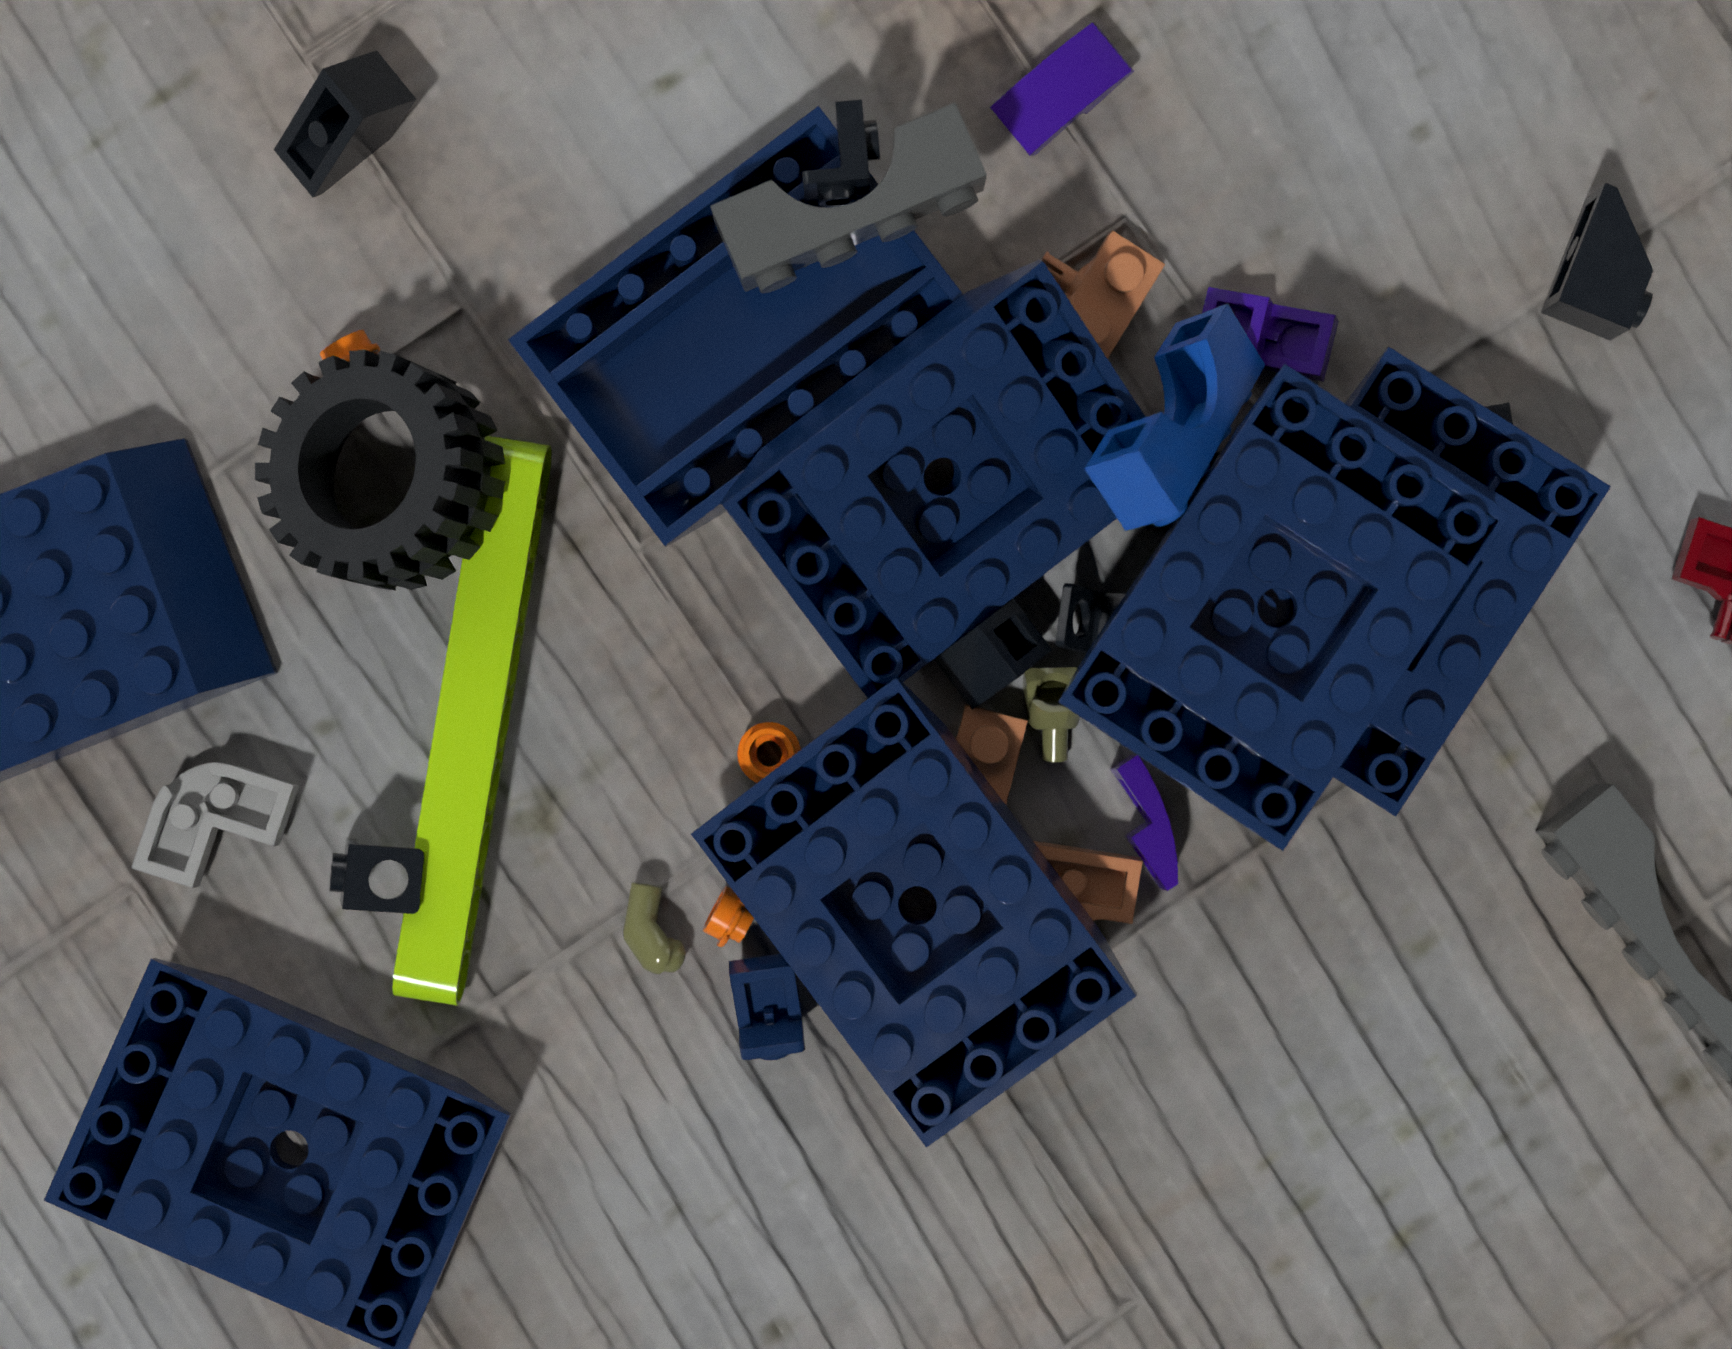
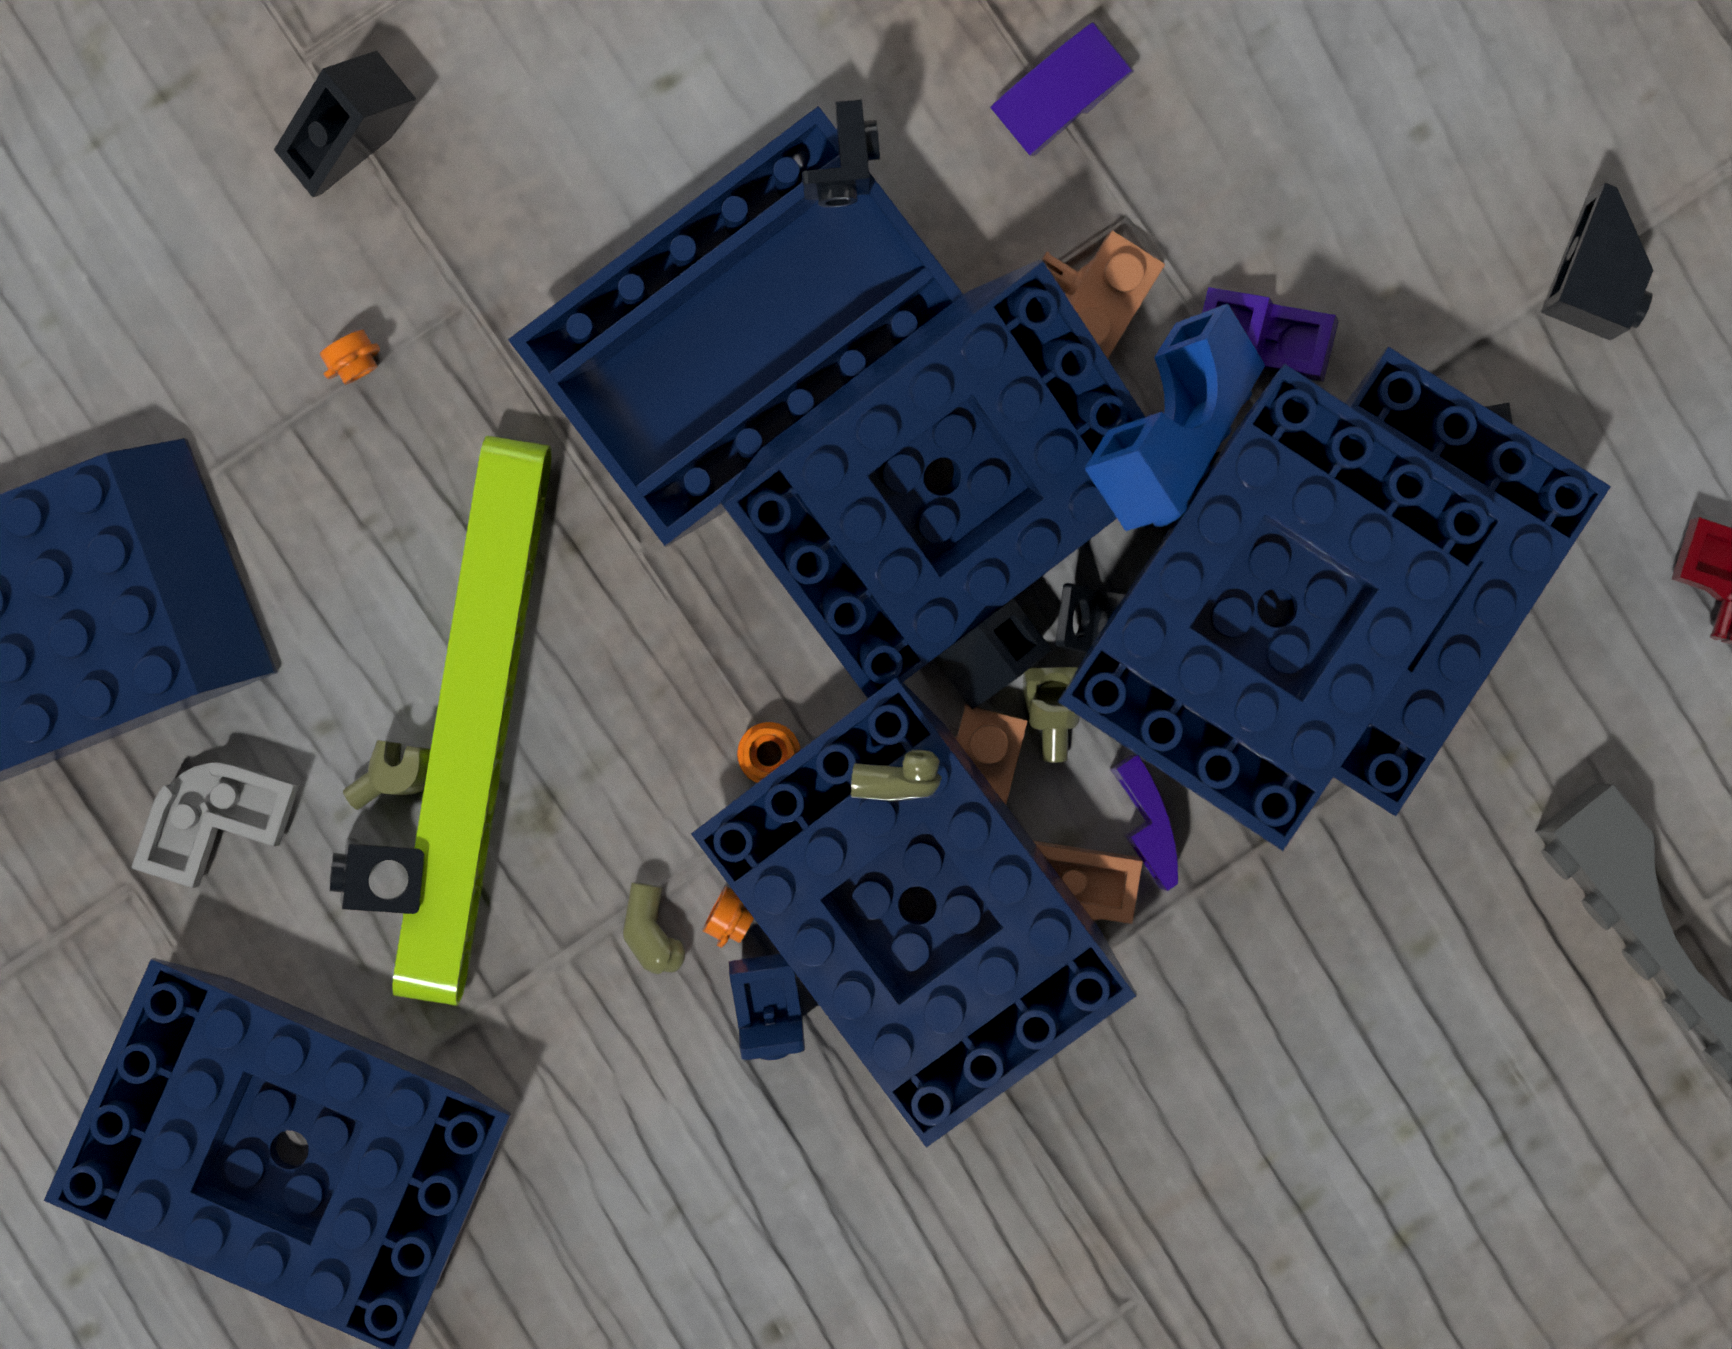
black tyre [255,350,505,591] -> none
dark grey arch [710,102,987,294] -> none
none -> olive piece [343,740,431,810]
none -> olive arm [851,750,942,801]

